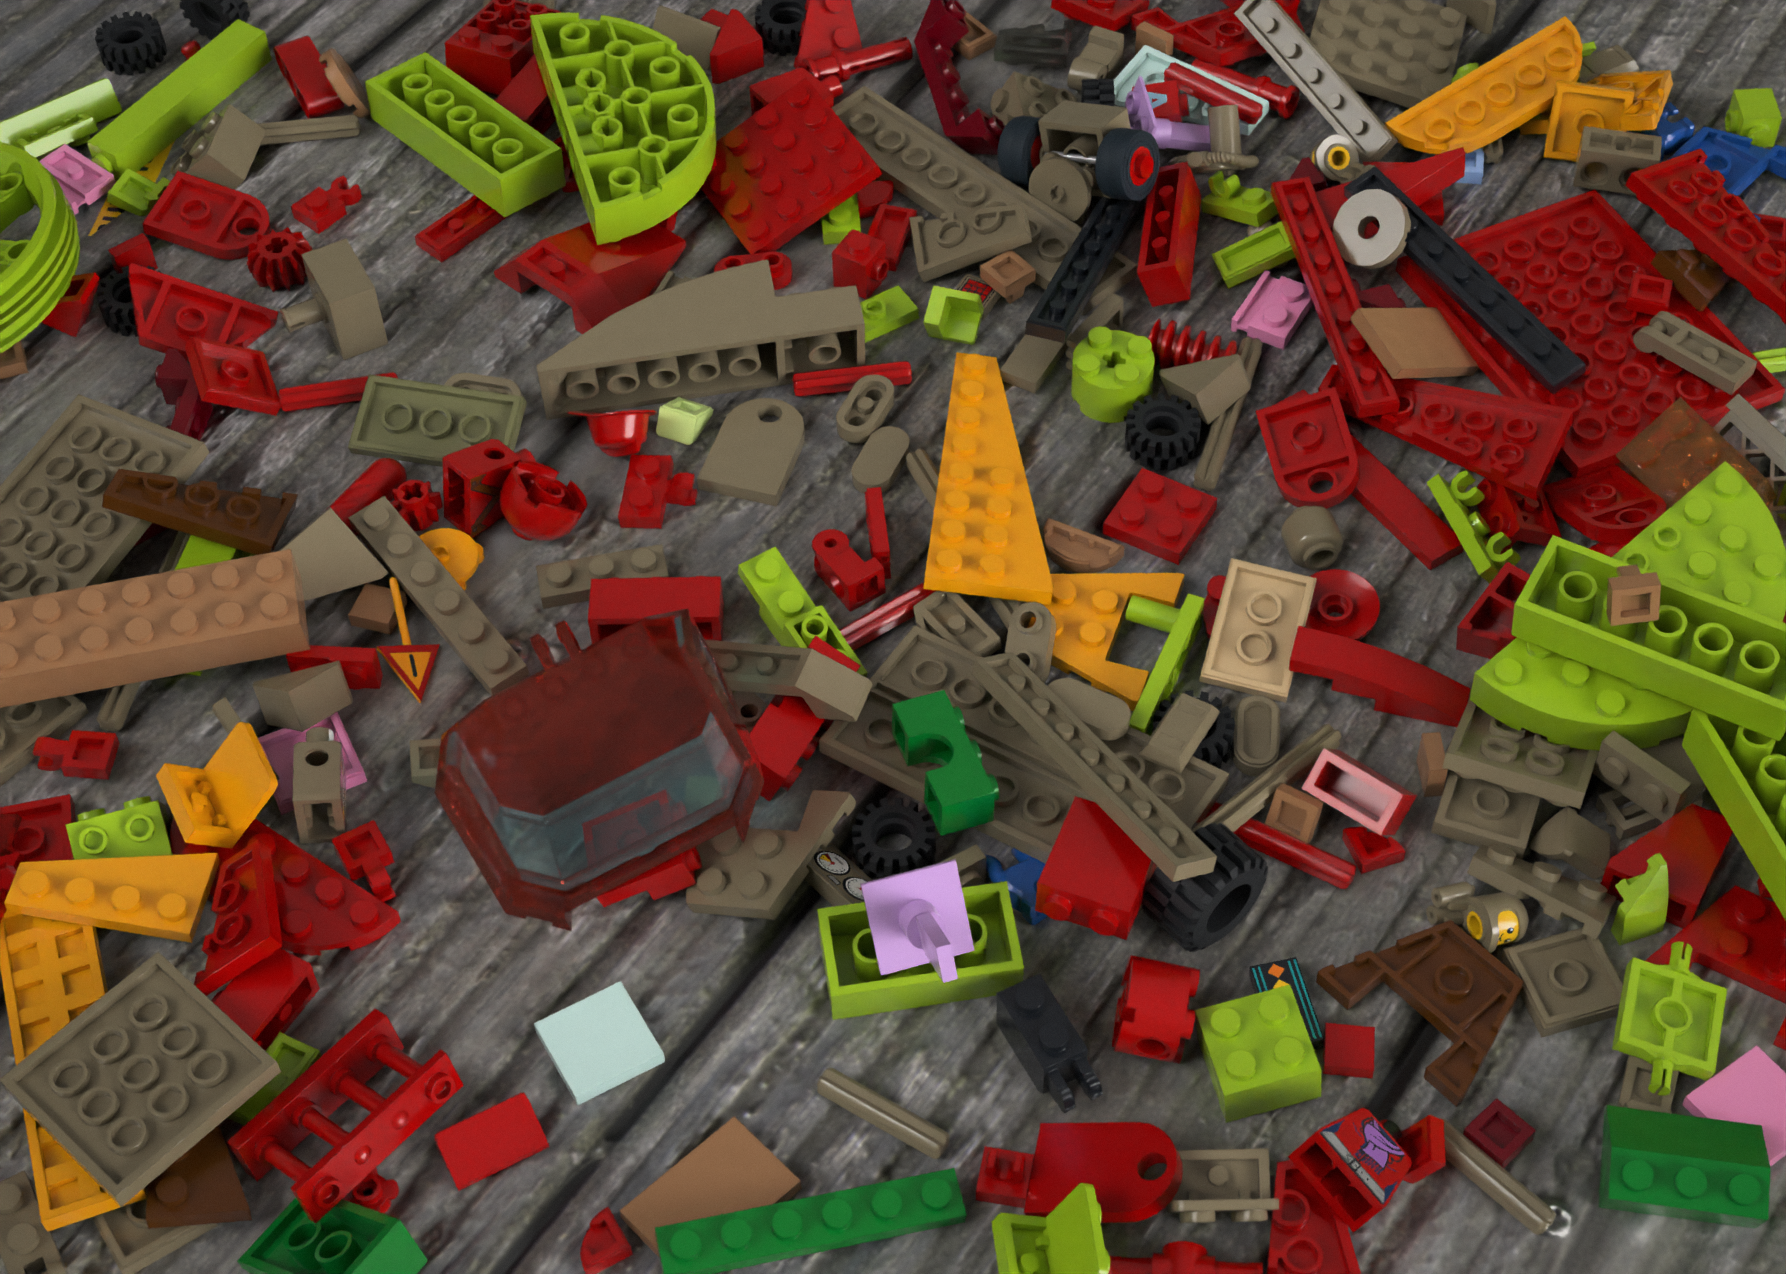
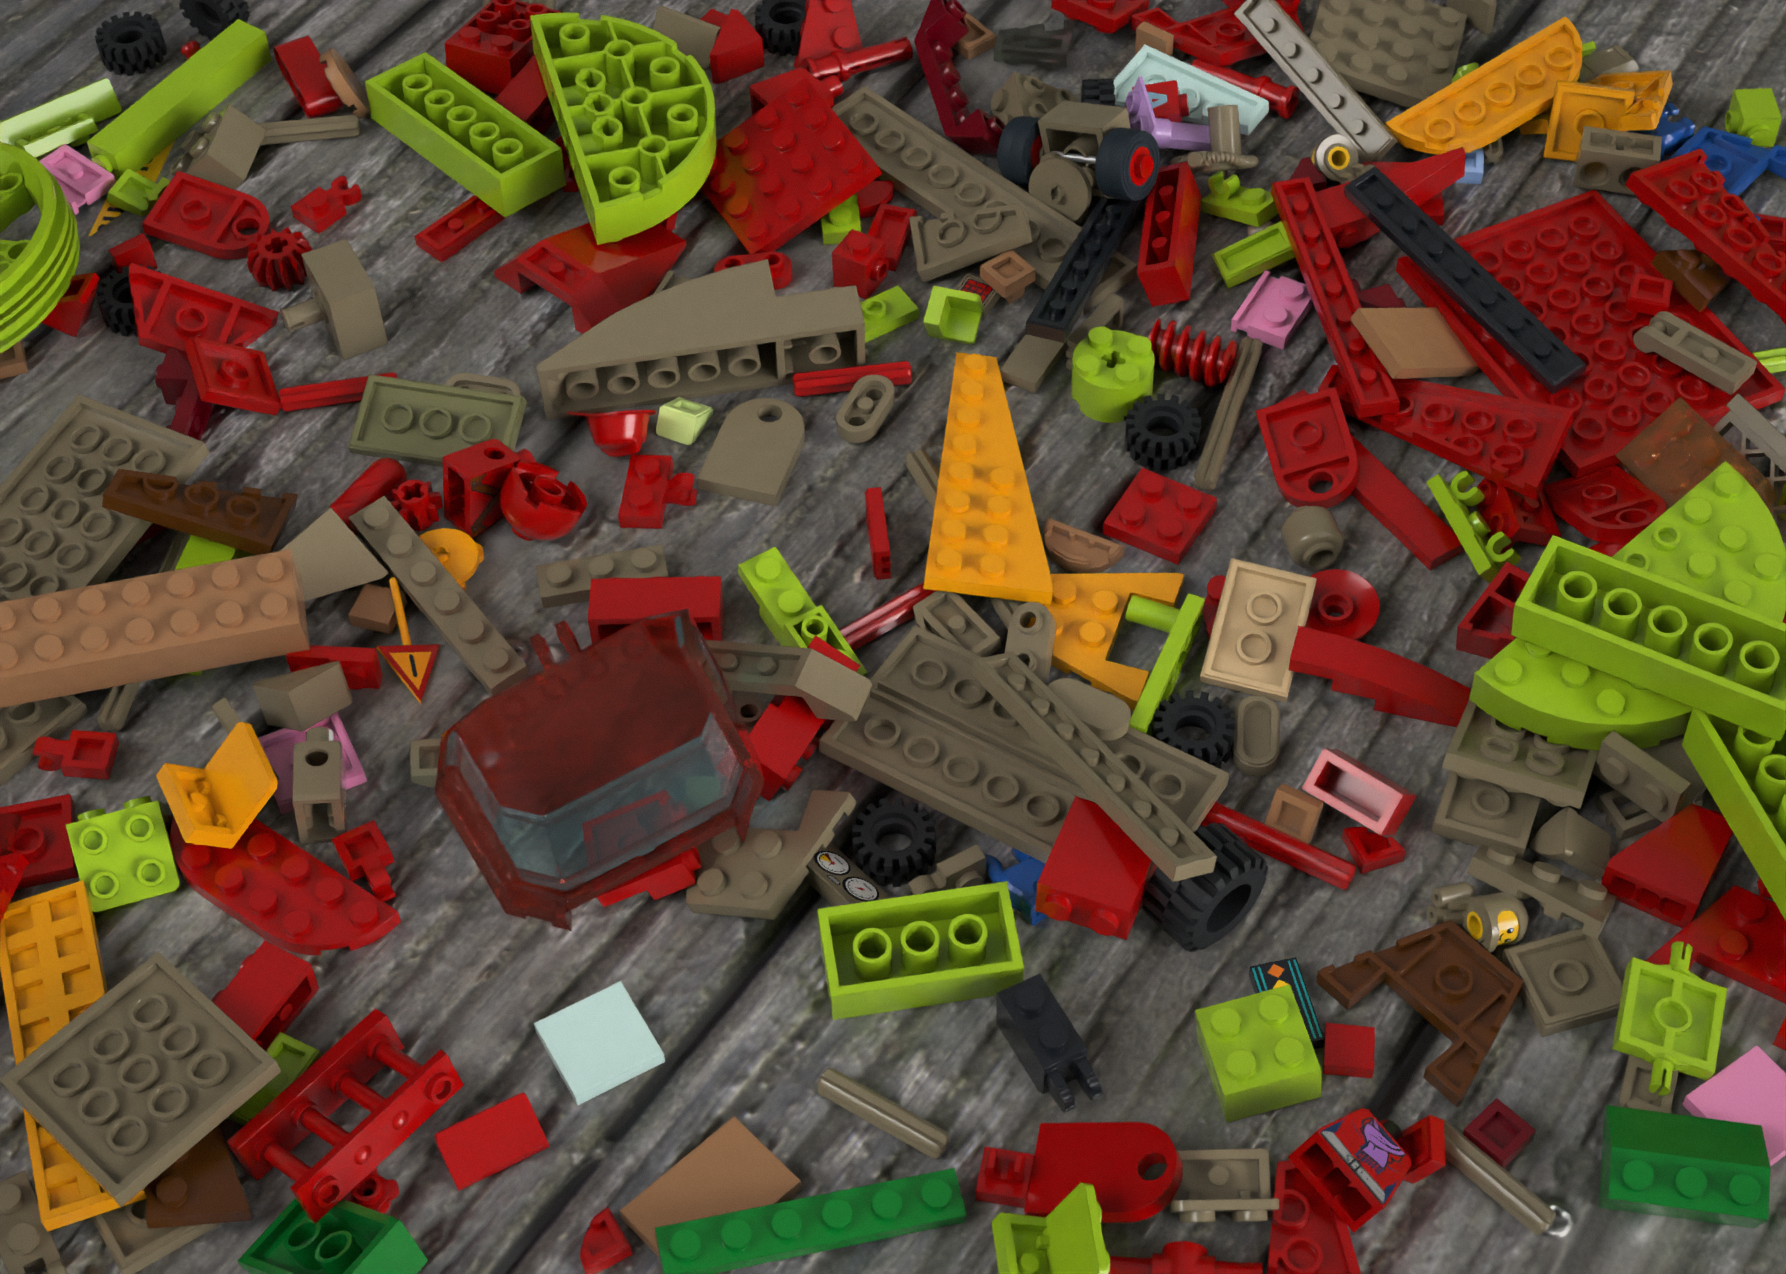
light orange wing [4,853,220,943] -> none
red wing [194,839,283,996] -> none
red leg [812,529,886,612] -> none
dark tan tile [851,426,910,494] -> none
lavender piece [861,859,975,983] -> none
green arch [891,690,1000,836] -> none
dark tan leg [1067,25,1124,90] -> none
red brick [1112,955,1200,1064] -> none
dark tan tile [1139,693,1220,774] -> none
dark tan slope [1160,354,1251,425] -> none
red axle [1164,62,1263,125] -> none
dark tan axle [1191,724,1342,832] -> none
tile [1332,189,1411,269] -> none
medium nougat tile [1416,732,1448,797] -> none
medium nougat tile [1606,565,1661,626] -> none
lime slope [1611,853,1669,945] -> none

